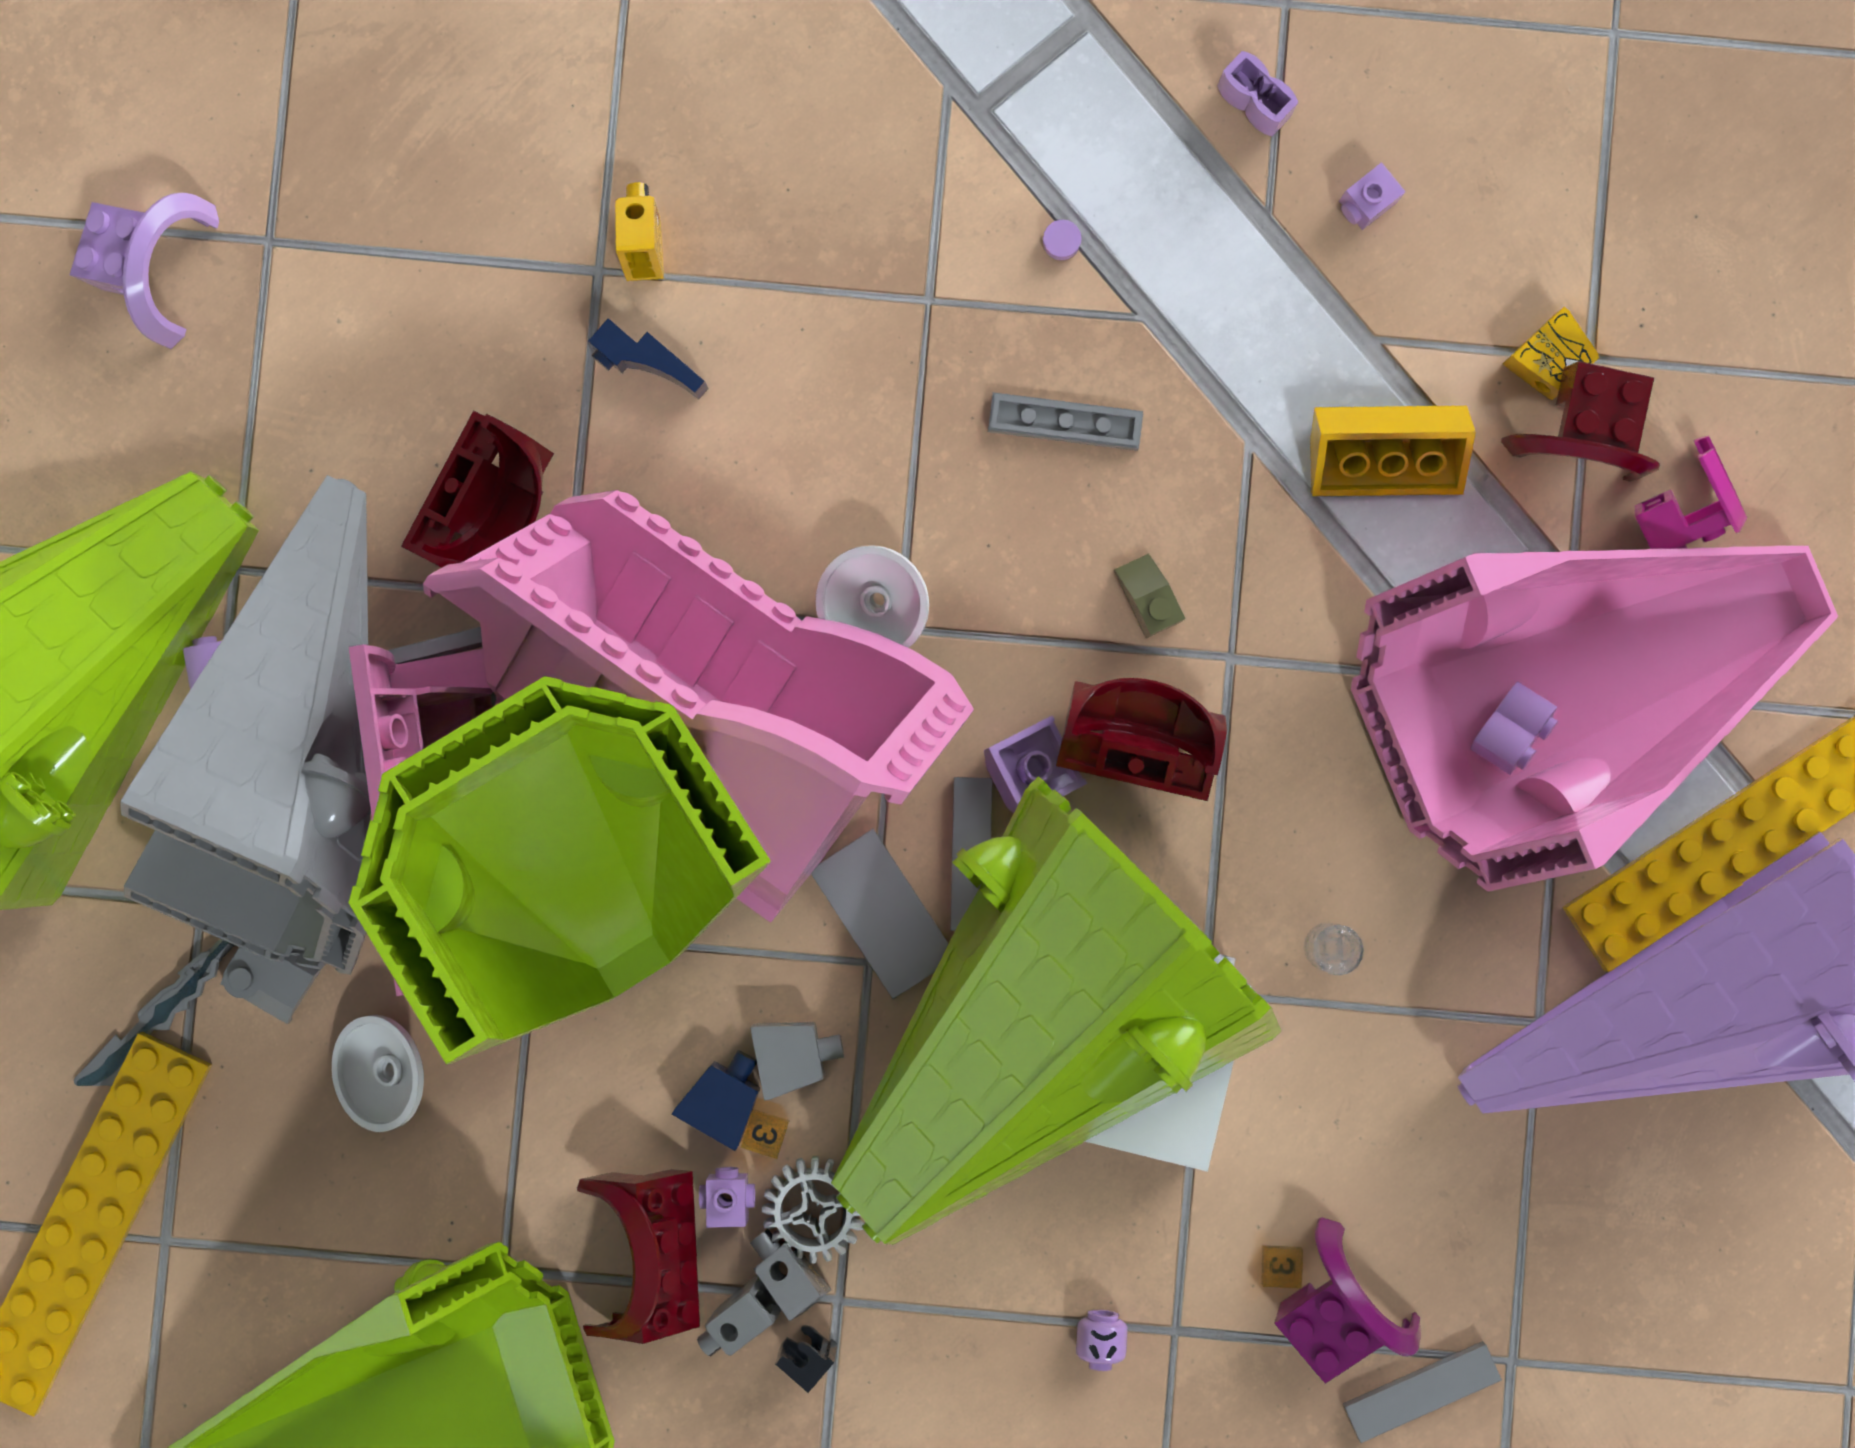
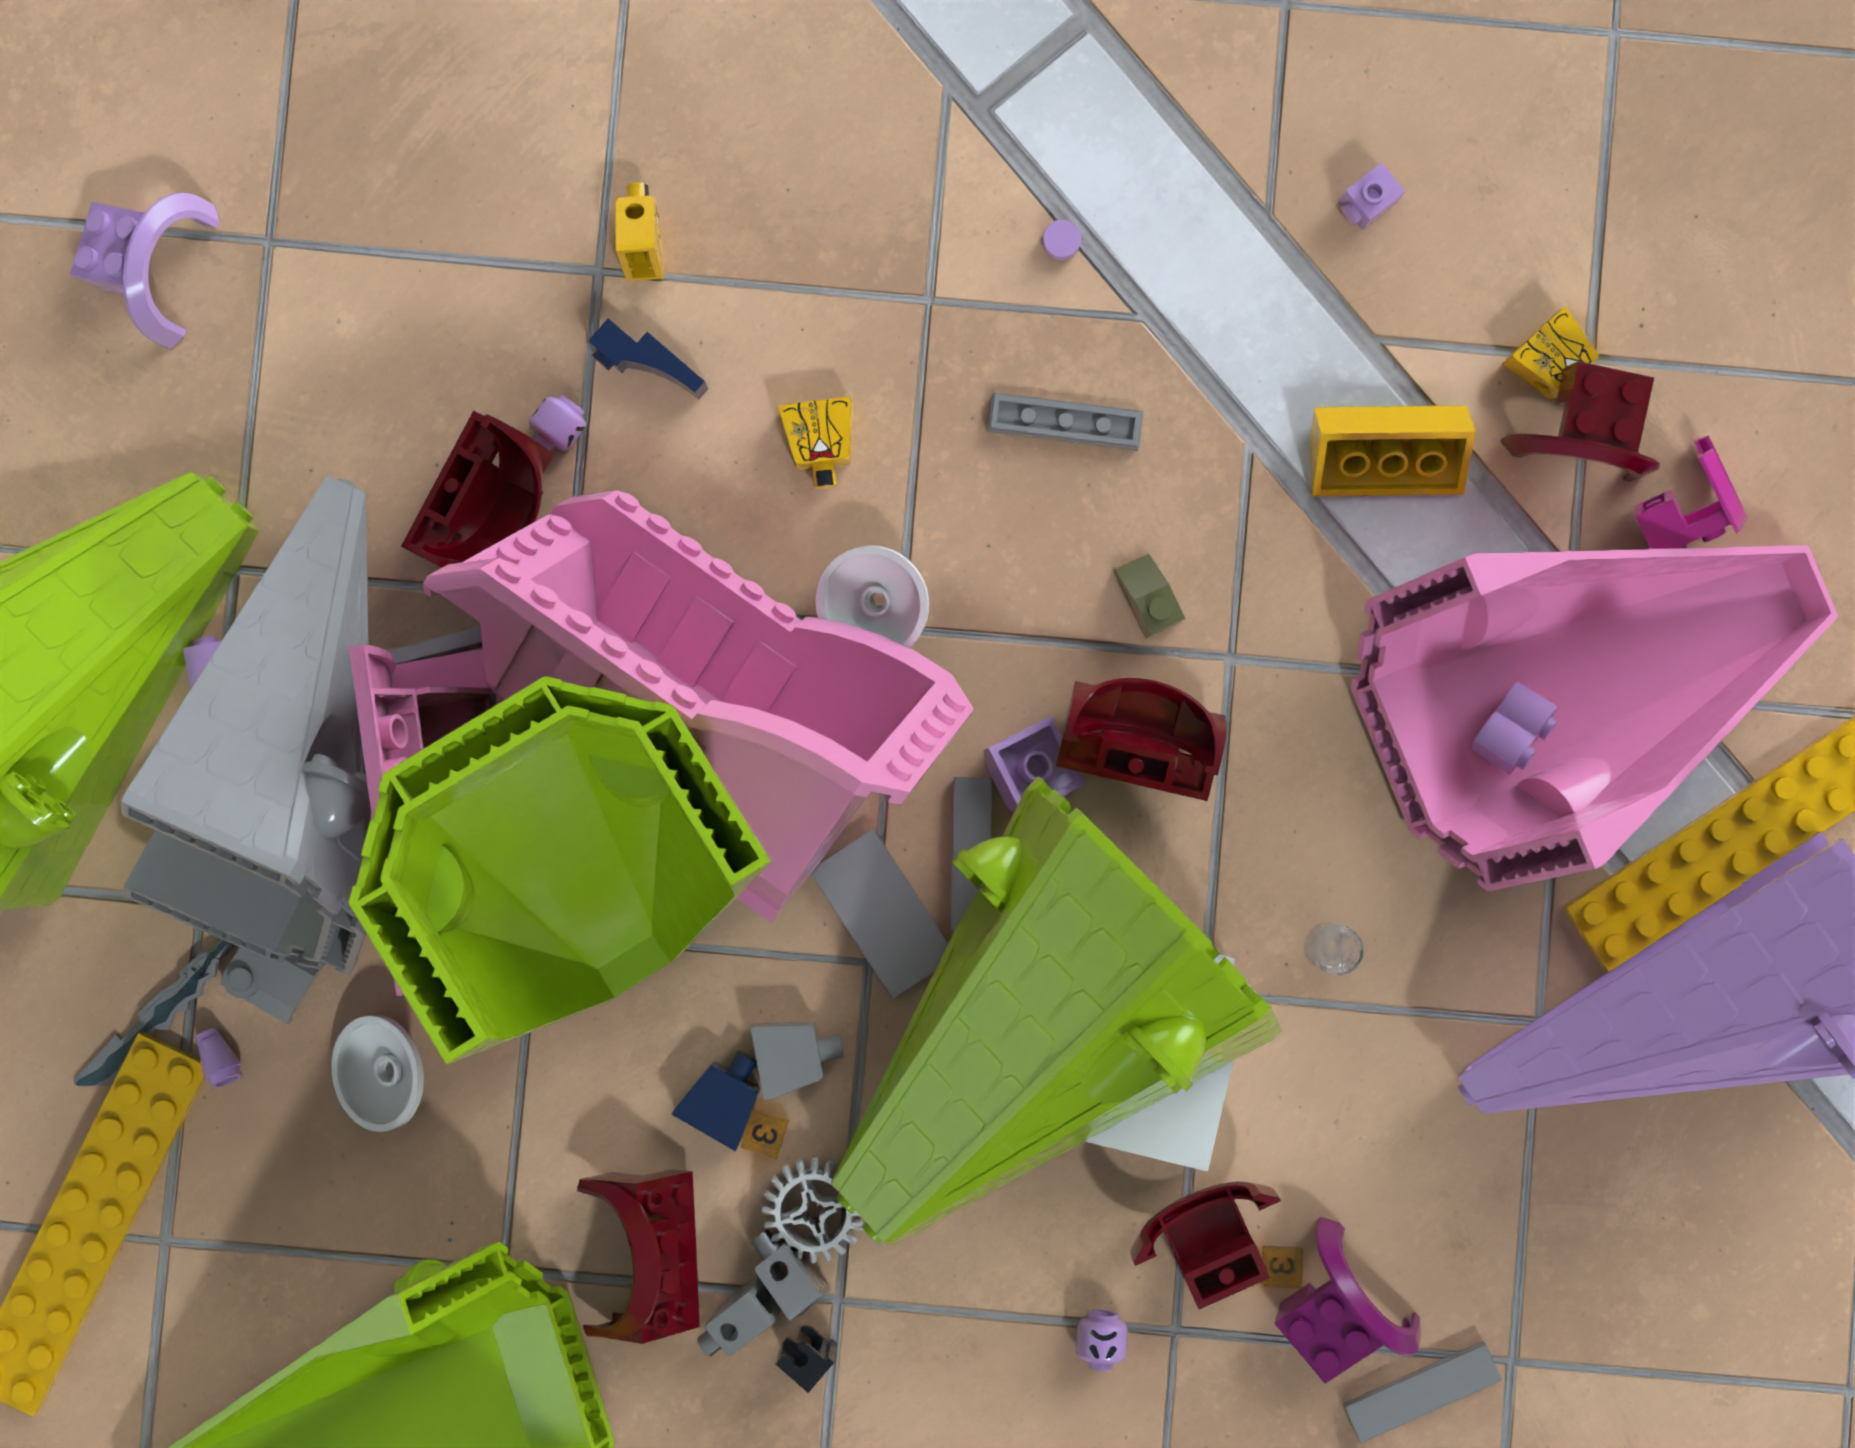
lavender brick [699,1167,755,1228] -> none
lavender brick [1217,51,1298,136] -> none
none -> lavender cone [195,1028,242,1089]
none -> lavender head [529,394,586,451]
none -> yellow torso [778,396,853,489]
none -> dark red piece [1130,1181,1281,1310]

